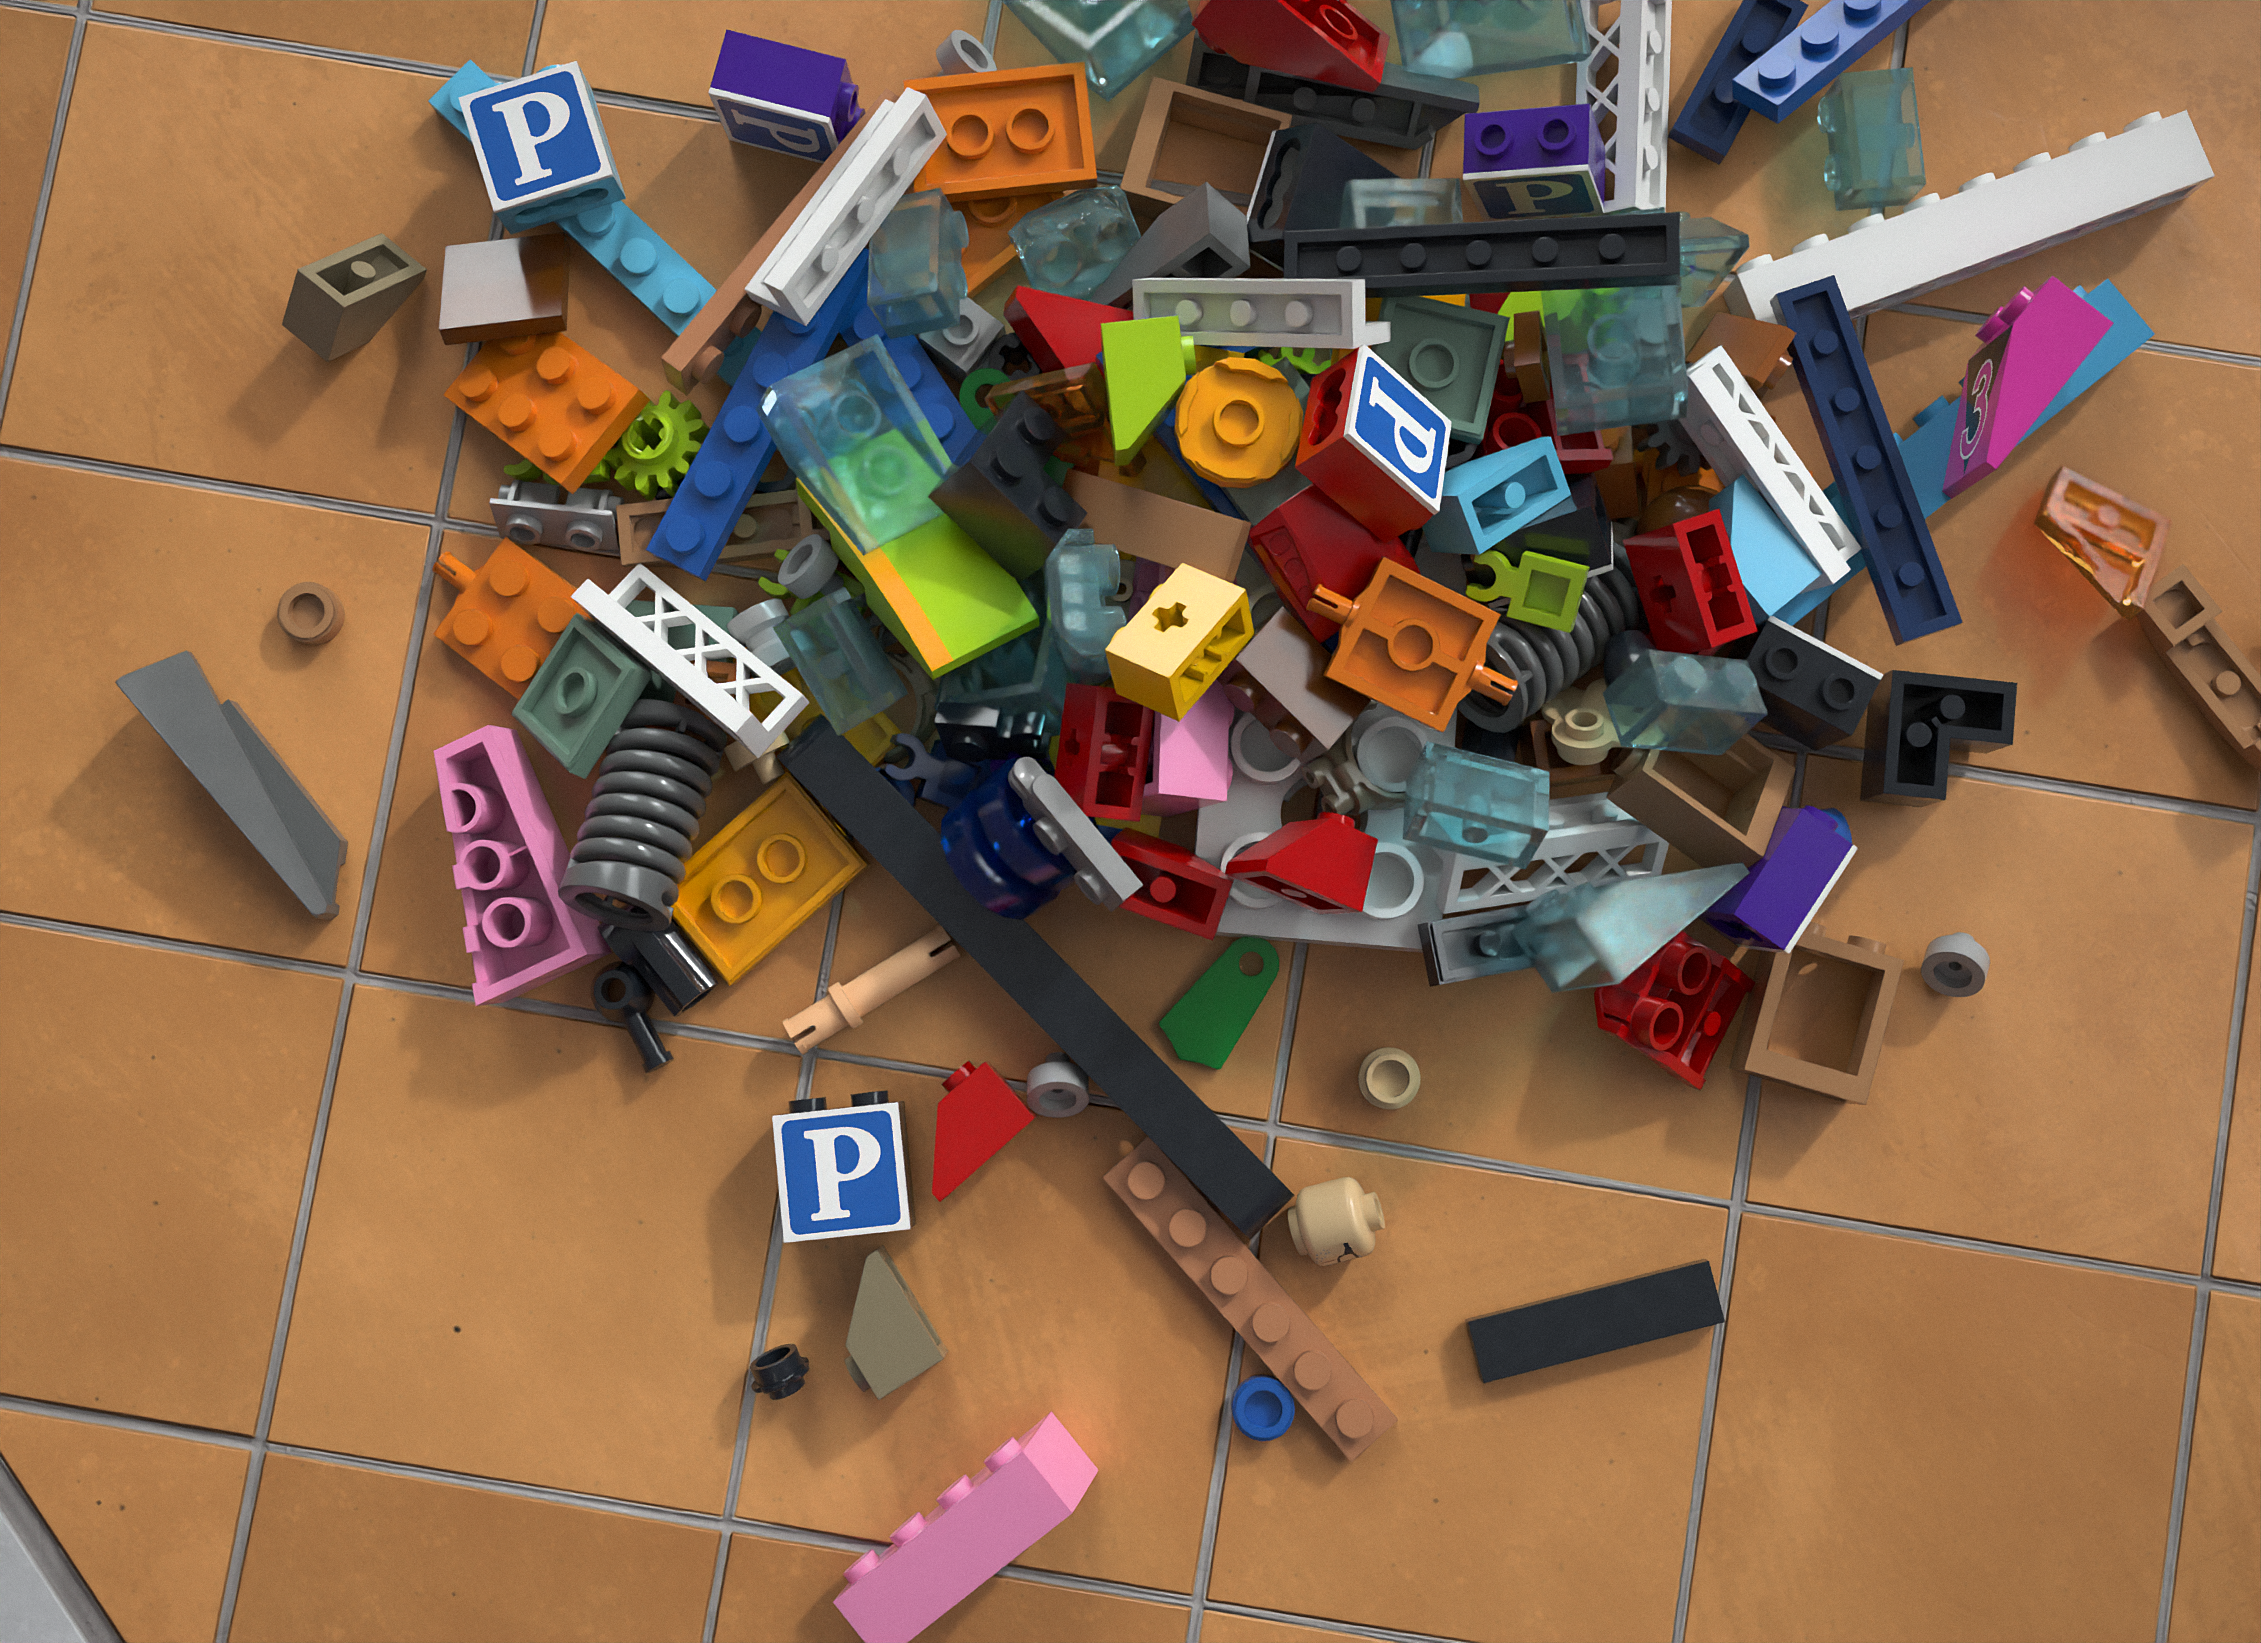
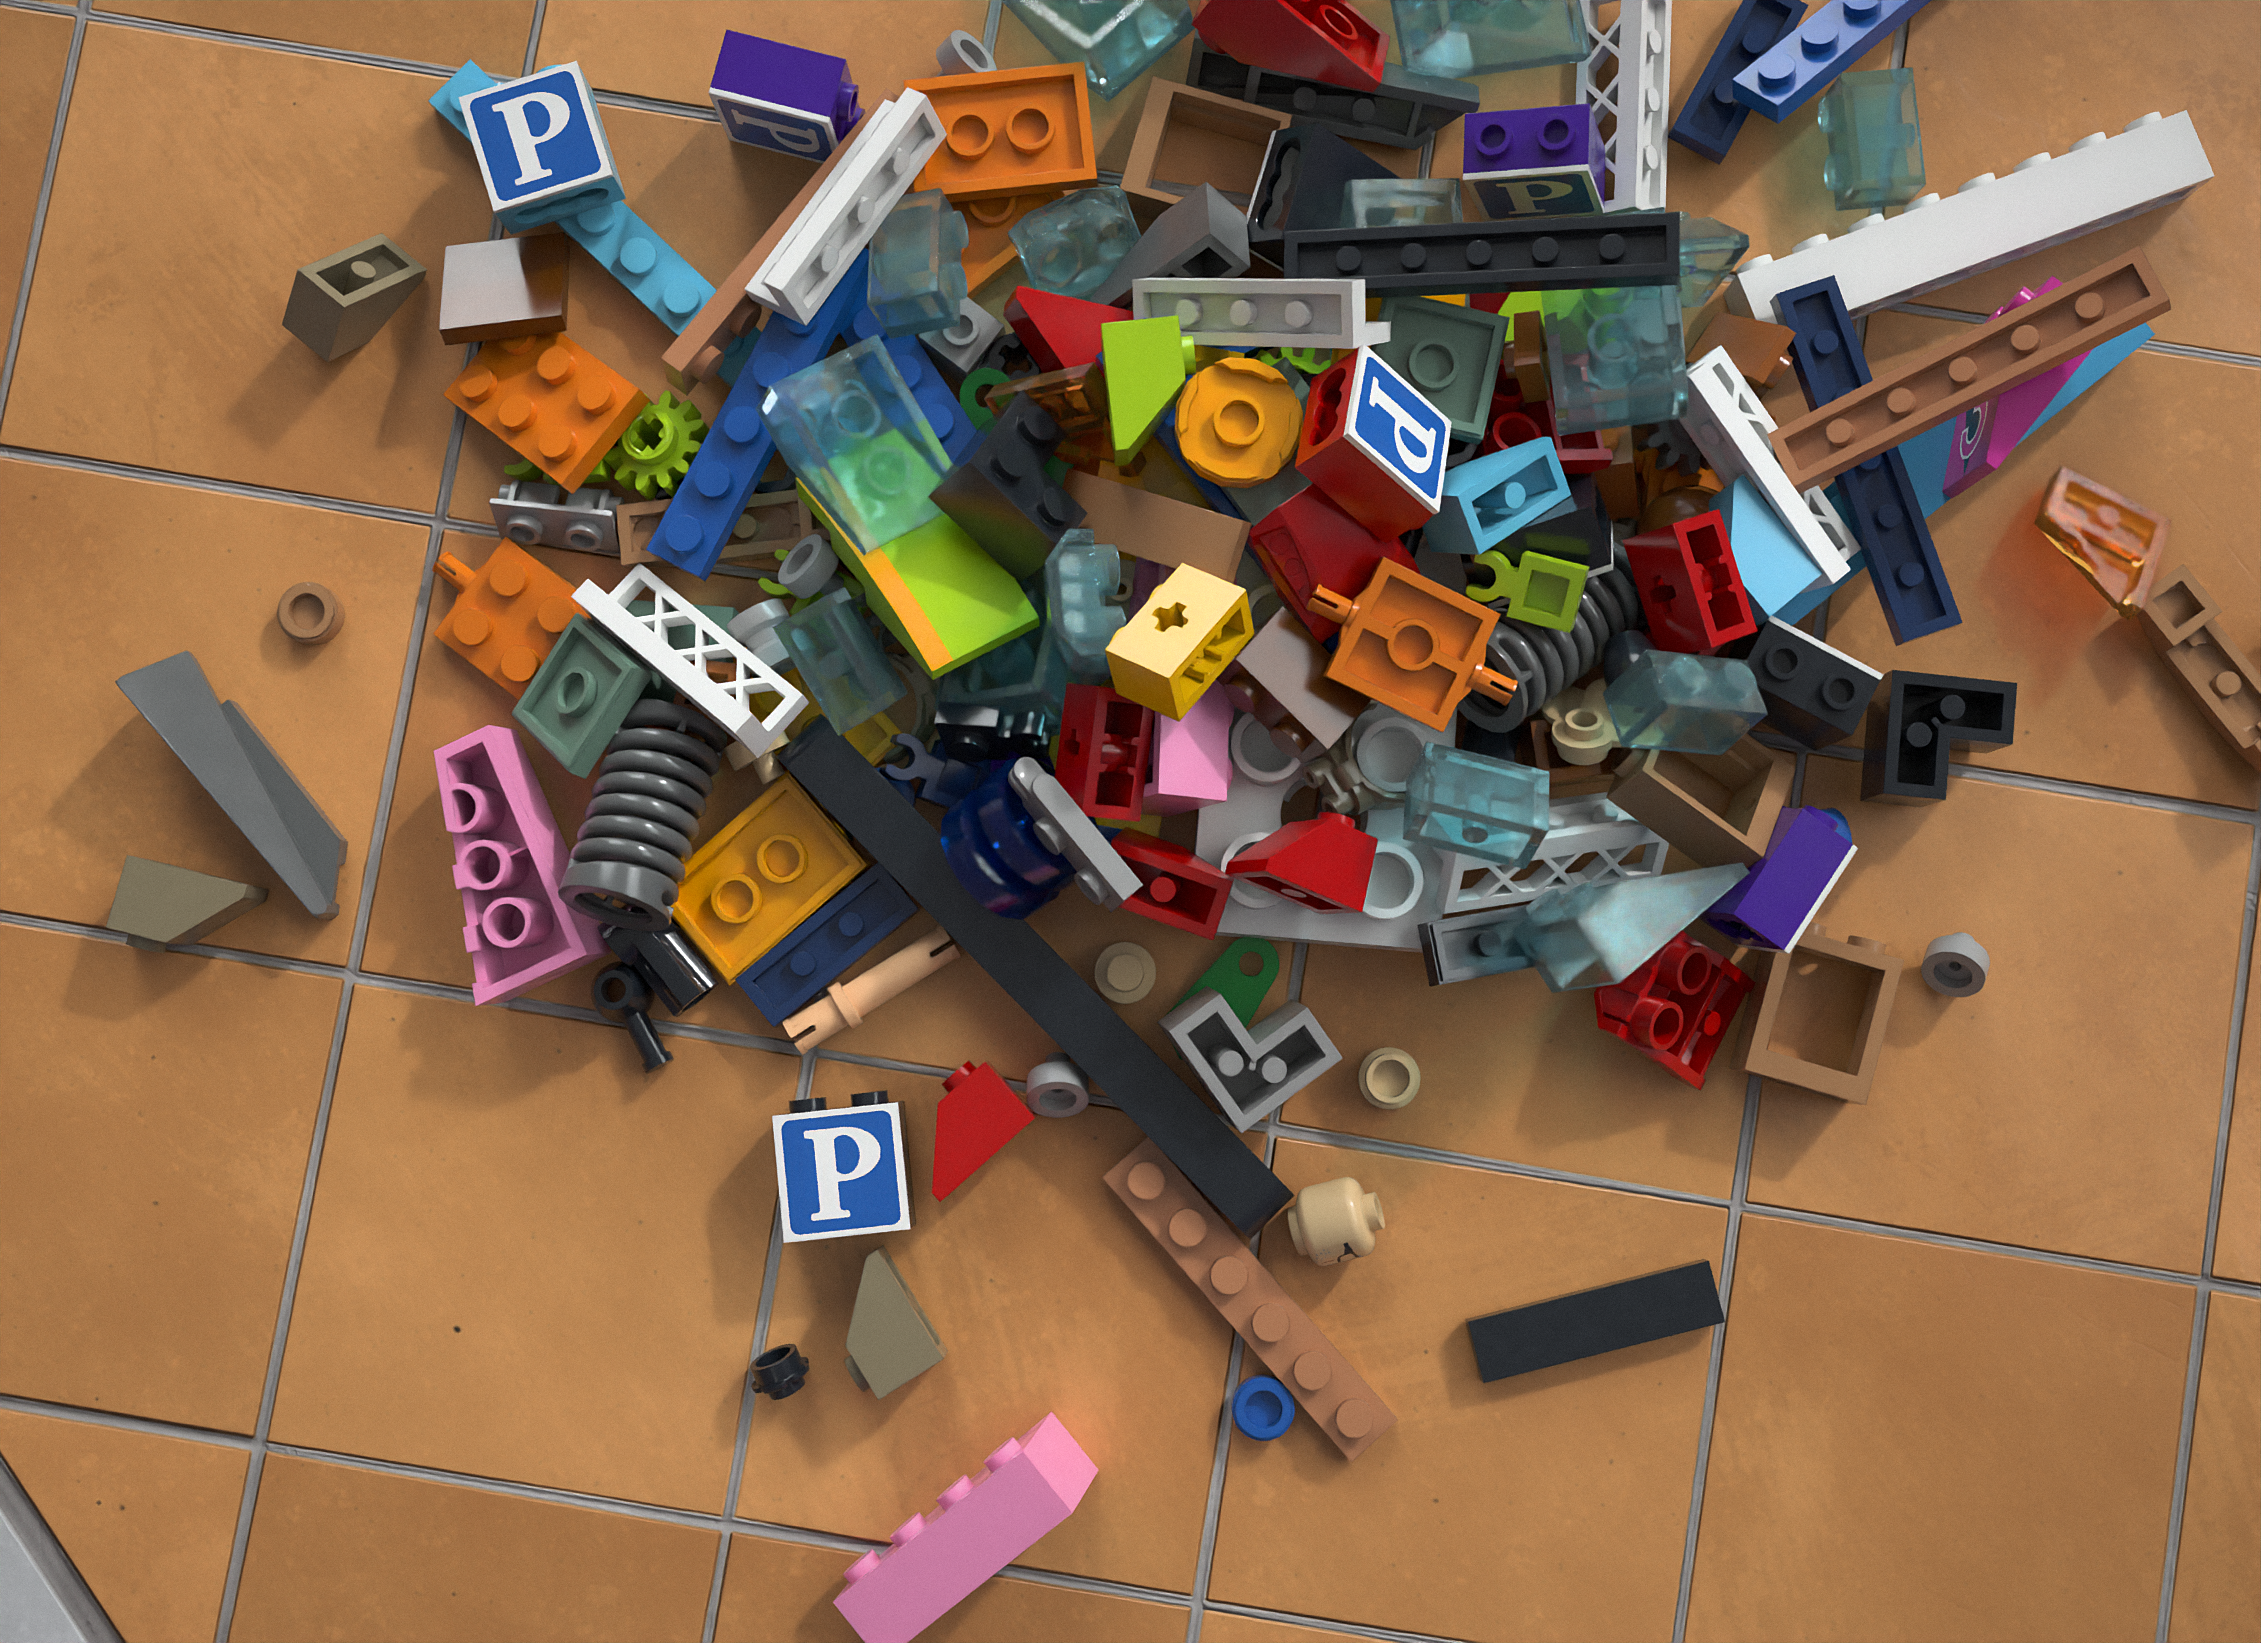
none -> dark tan slope [106,855,269,953]
none -> dark blue plate [735,862,920,1027]
none -> tan plate [1095,942,1156,1004]
none -> light grey brick [1157,986,1343,1133]
none -> nougat plate [1767,245,2171,494]

